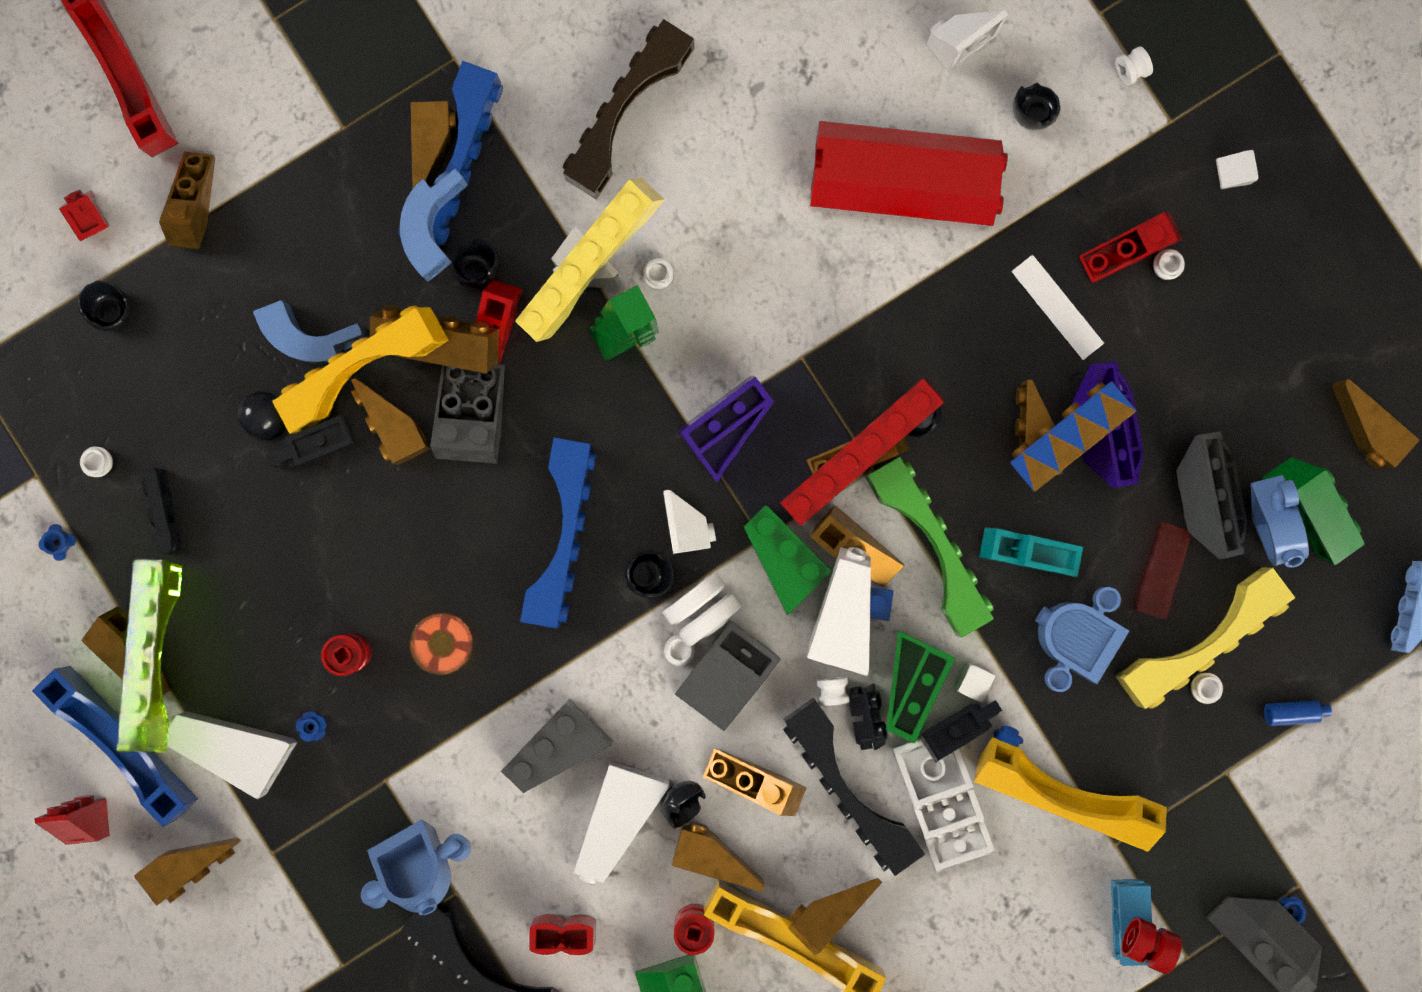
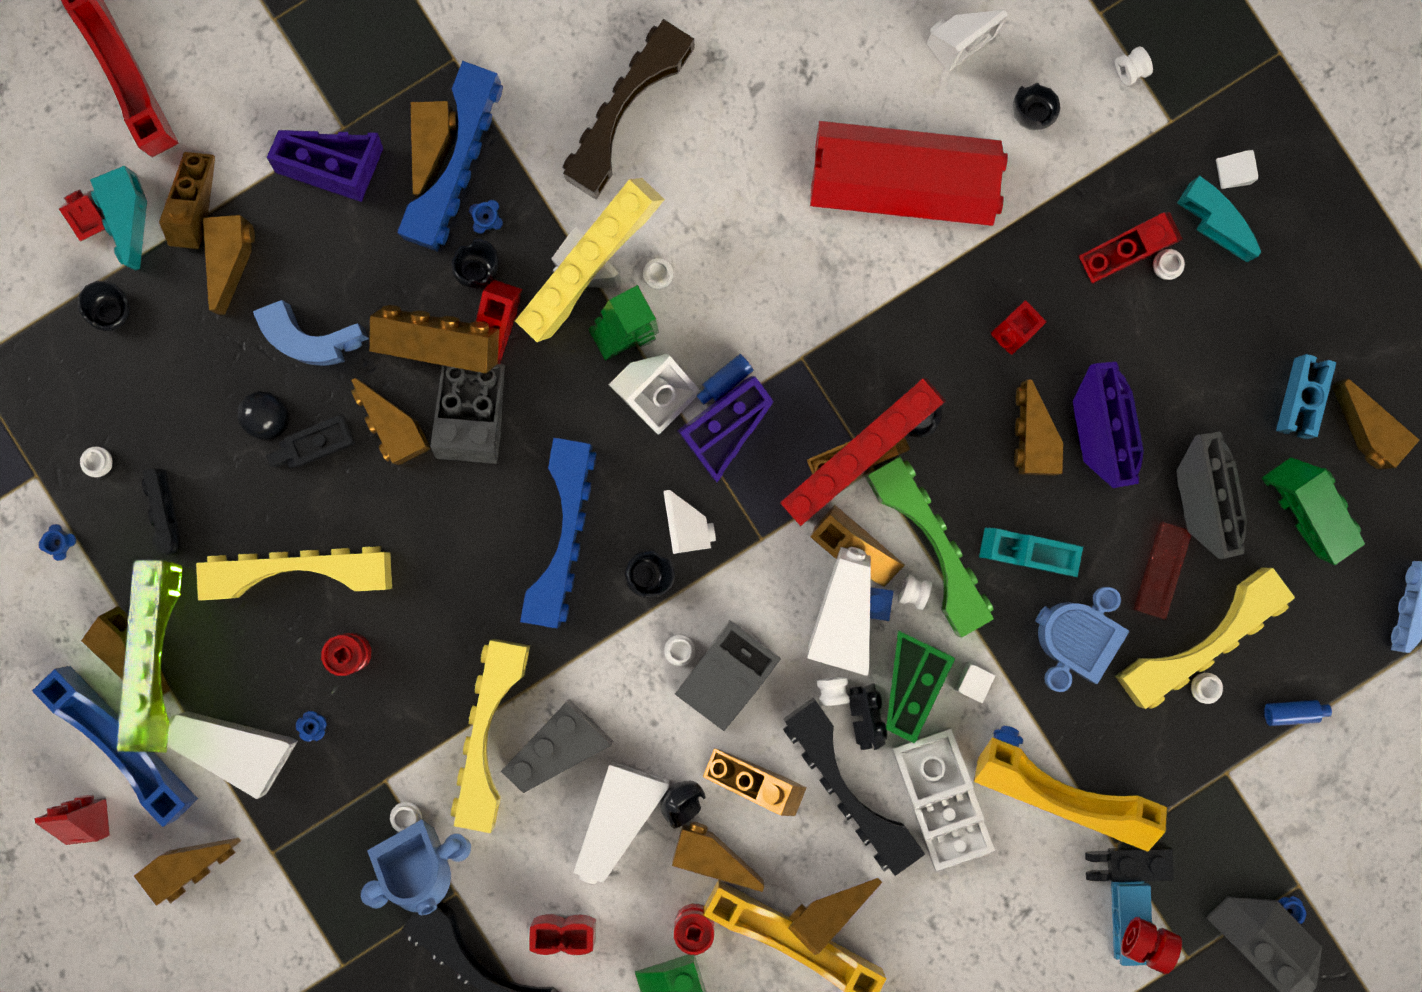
yellow arch [272,305,449,434] -> none
medium blue arch [400,169,468,282] -> none
tile [410,613,473,675] -> none
white wheel [662,571,742,647] -> none
green wedge [743,505,832,615] -> none
black hinge [919,700,1003,763] -> none
brick [1010,381,1137,492] -> none
white sticker [1011,255,1104,360] -> none
medium blue piece [1251,475,1309,568] -> none
none -> teal slope [90,166,147,271]
none -> light yellow arch [196,546,392,600]
none -> pearl gold slope [203,215,255,315]
none -> dark purple wedge [266,130,384,202]
none -> white plate [390,802,422,832]
none -> light yellow arch [451,639,530,833]
none -> blue plate [469,200,503,234]
none -> white slope [609,354,701,435]
none -> blue cylinder [696,354,754,405]
none -> white wheel [898,574,932,610]
none -> red bracket [991,300,1046,355]
none -> black hinge [1085,847,1174,882]
none -> teal slope [1177,176,1261,262]
none -> dark azure piece [1276,354,1336,439]

